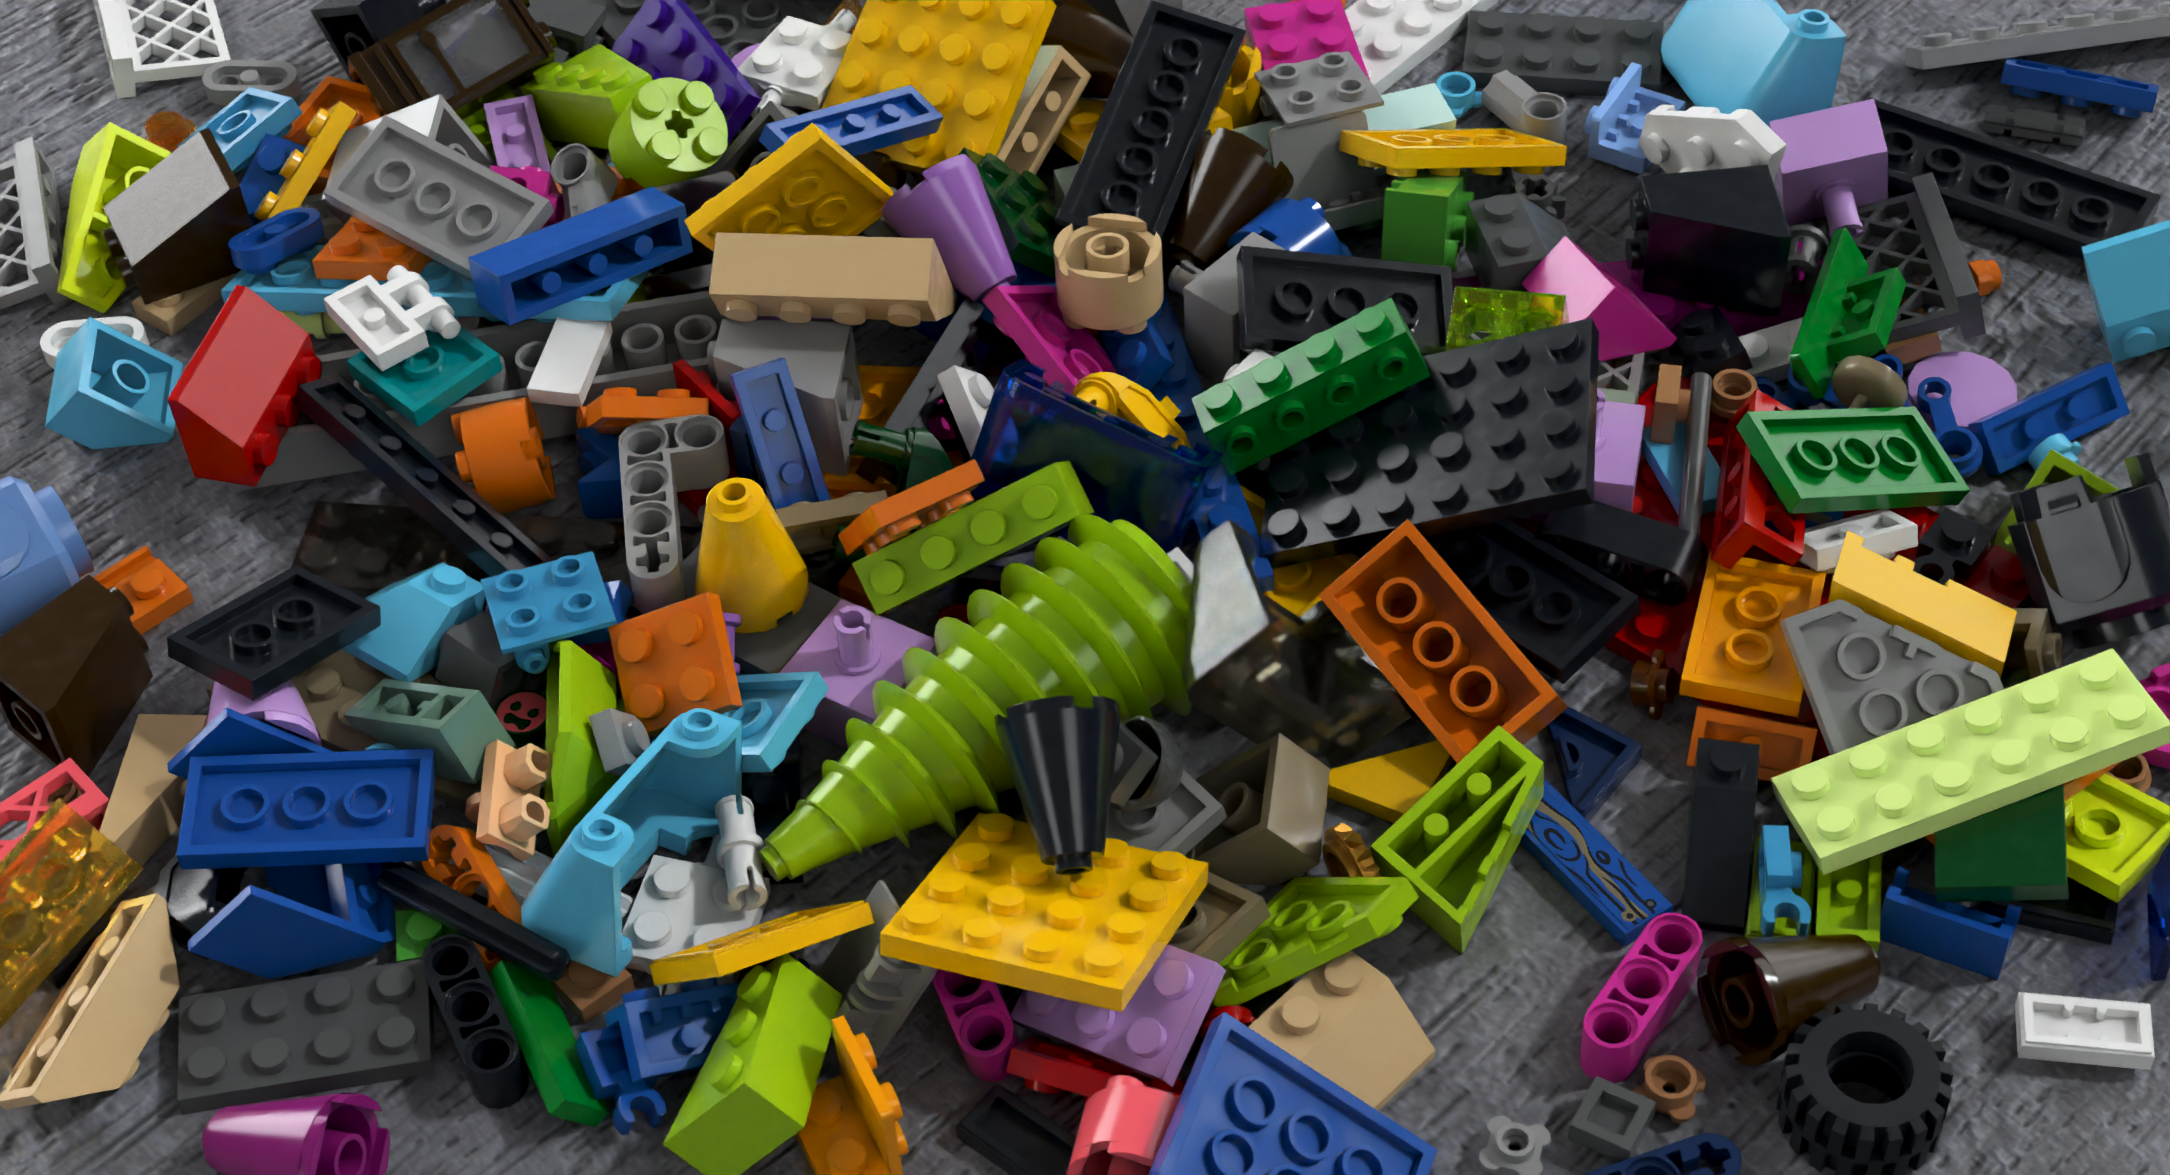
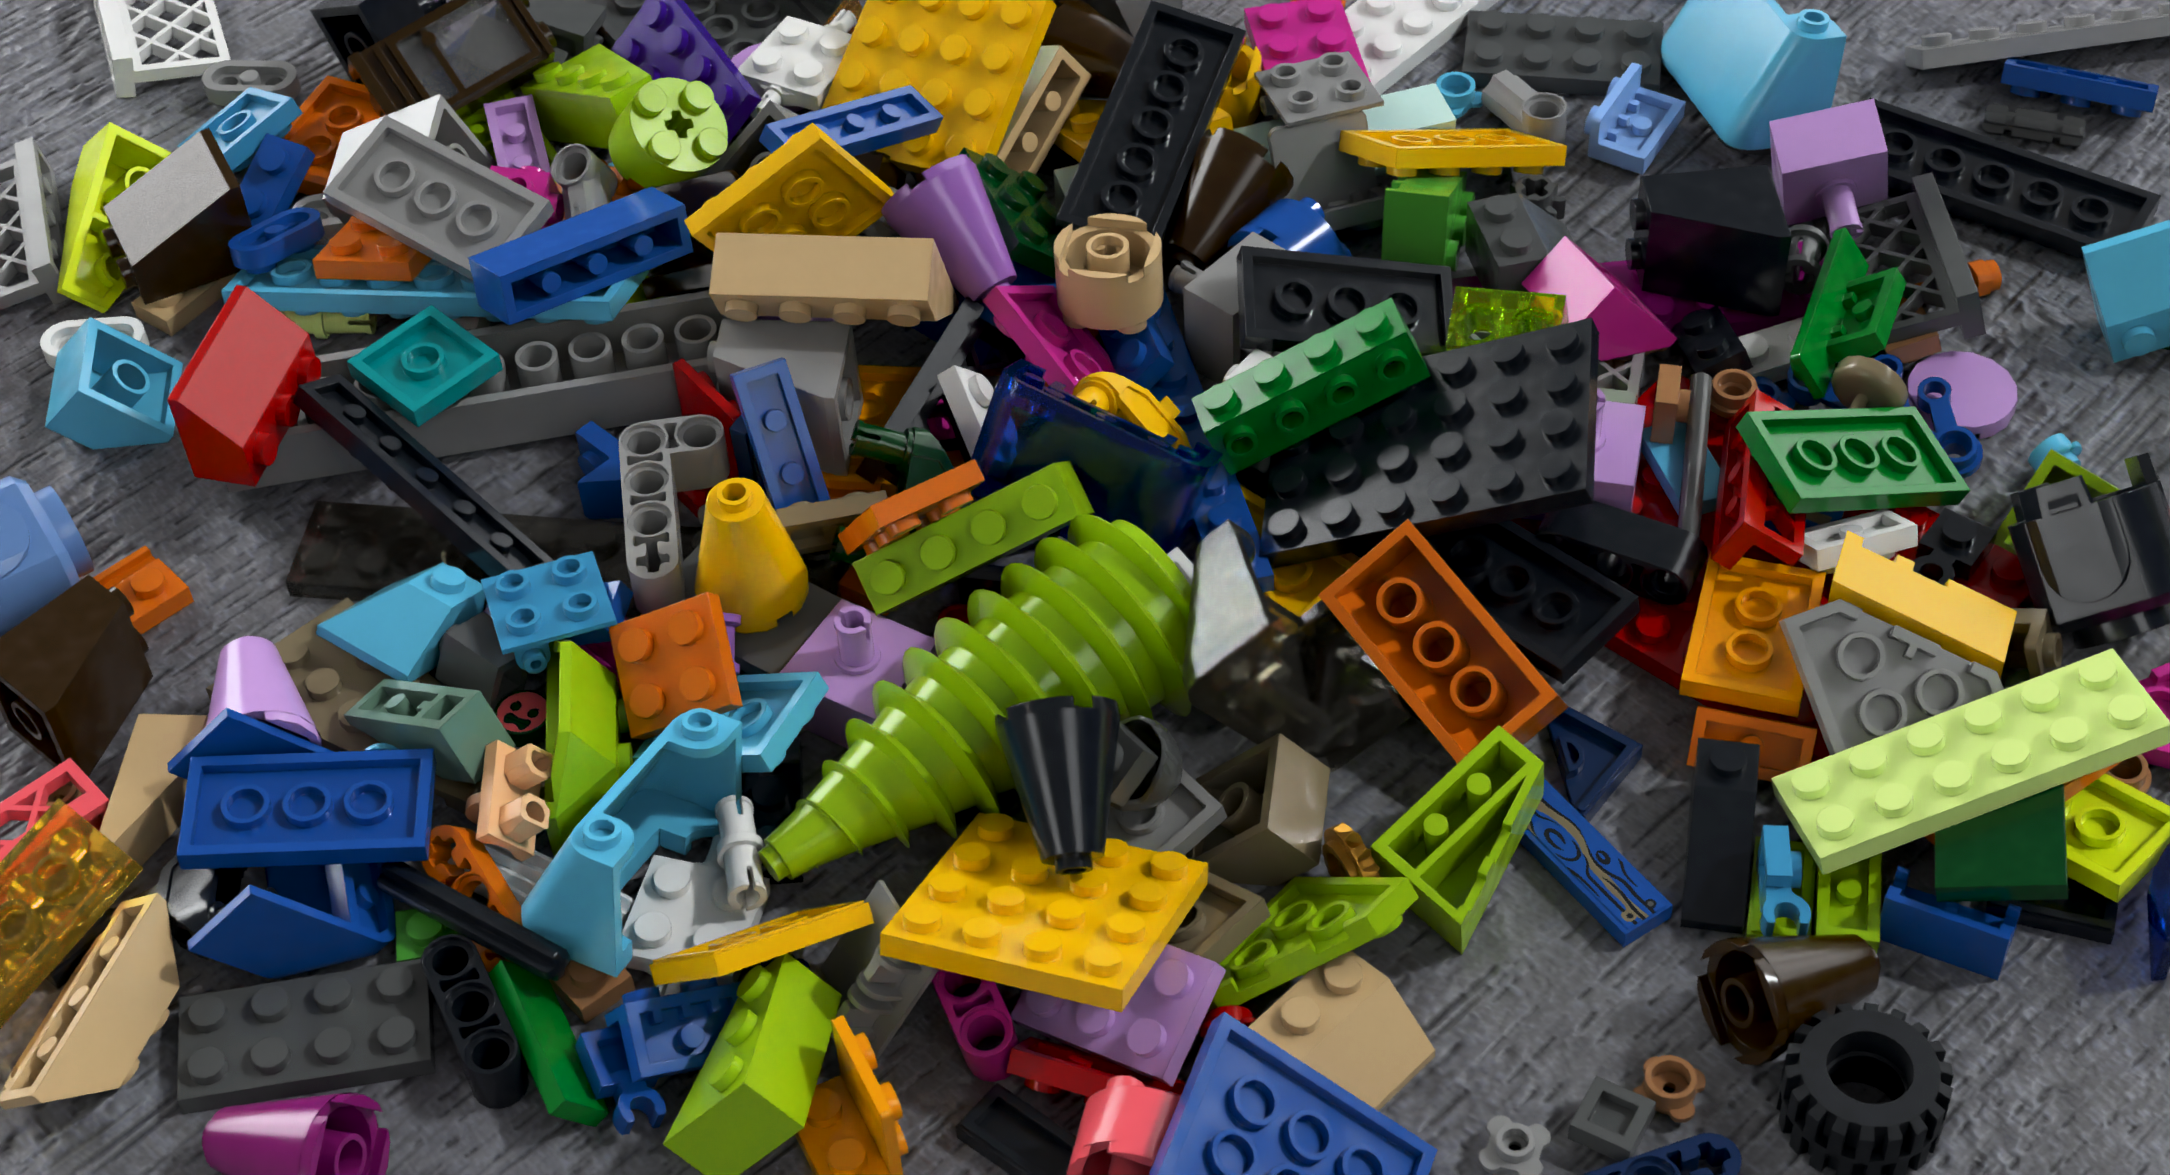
clear orange plate [144,111,196,152] -> none
black plate [167,565,381,701] -> none
yellow plate [254,101,357,223] -> none
white plate [323,265,461,371] -> none
orange brick [451,397,556,514] -> none
white tile [527,317,613,407] -> none
orange plate [576,387,709,434] -> none
light grey plate [589,708,650,776] -> none
yellow tile [1327,740,1454,823] -> none
dark pink beam [1579,913,1703,1084] -> none
reddish brown plate [1630,649,1677,720] -> none
white plate [1638,104,1787,183] -> none
blue plate [1968,362,2130,475] -> none
white plate [2015,992,2155,1070] -> none

